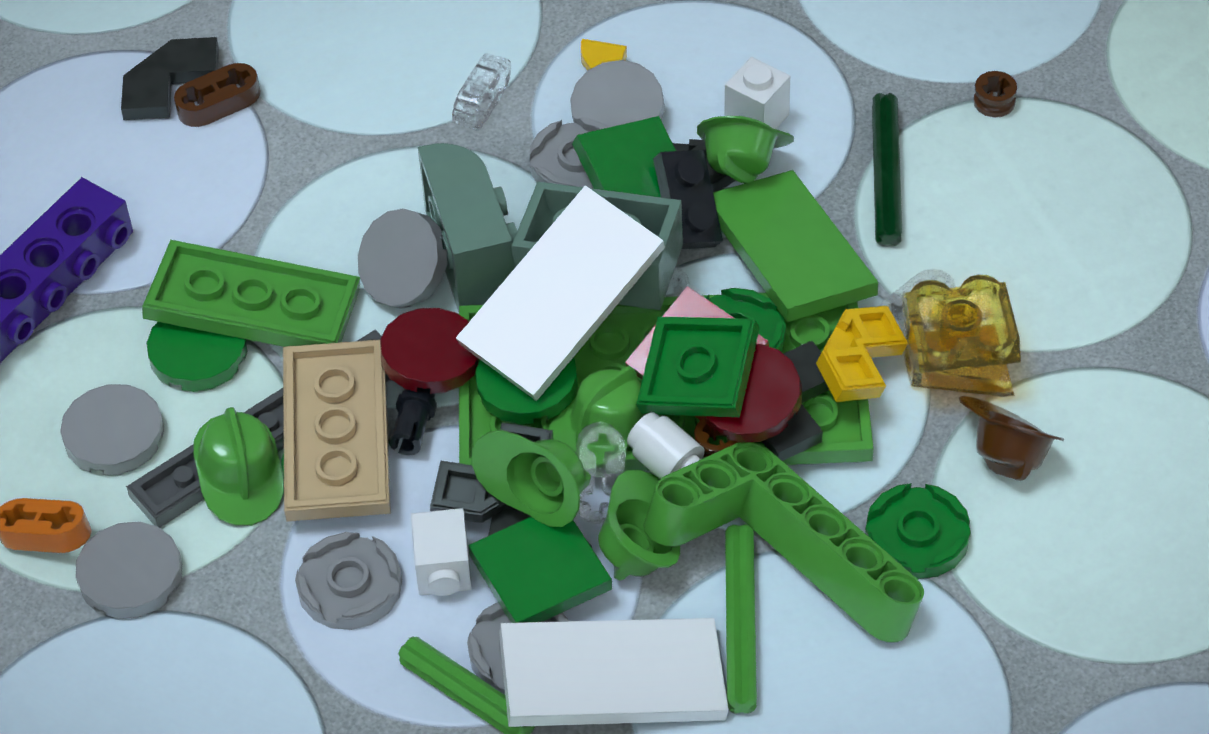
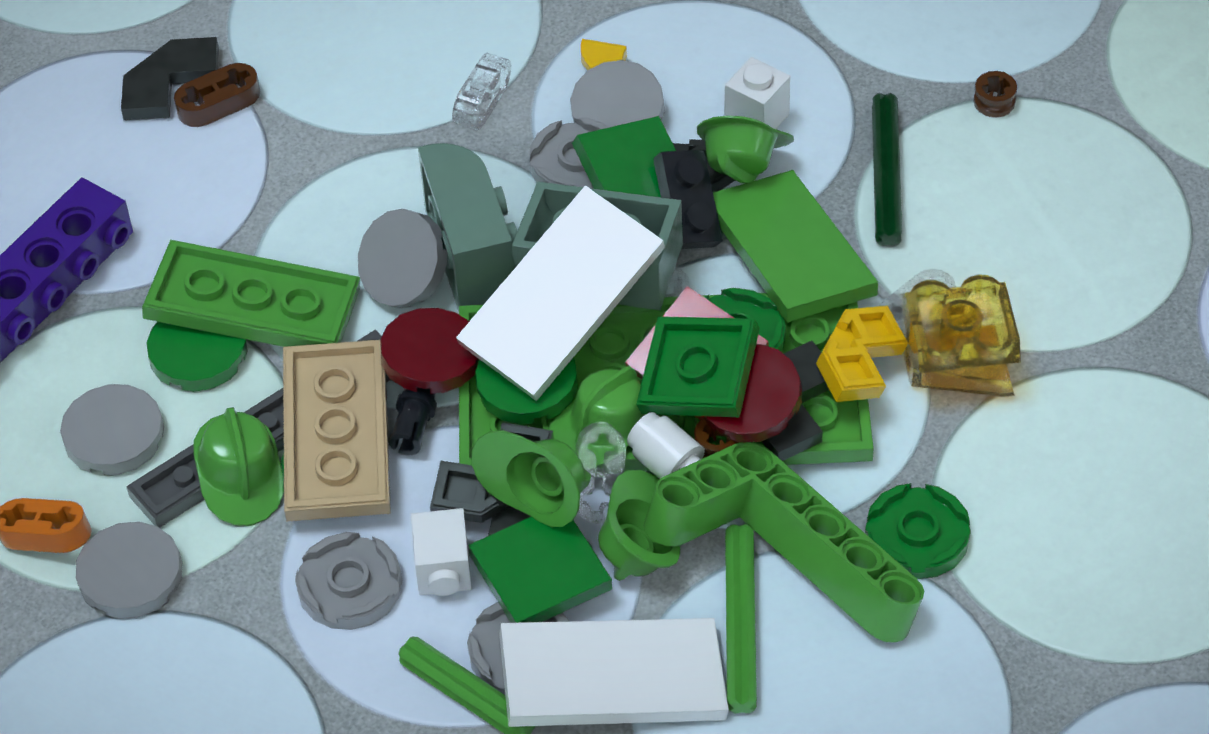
reddish brown piece [959,396,1064,481] -> none

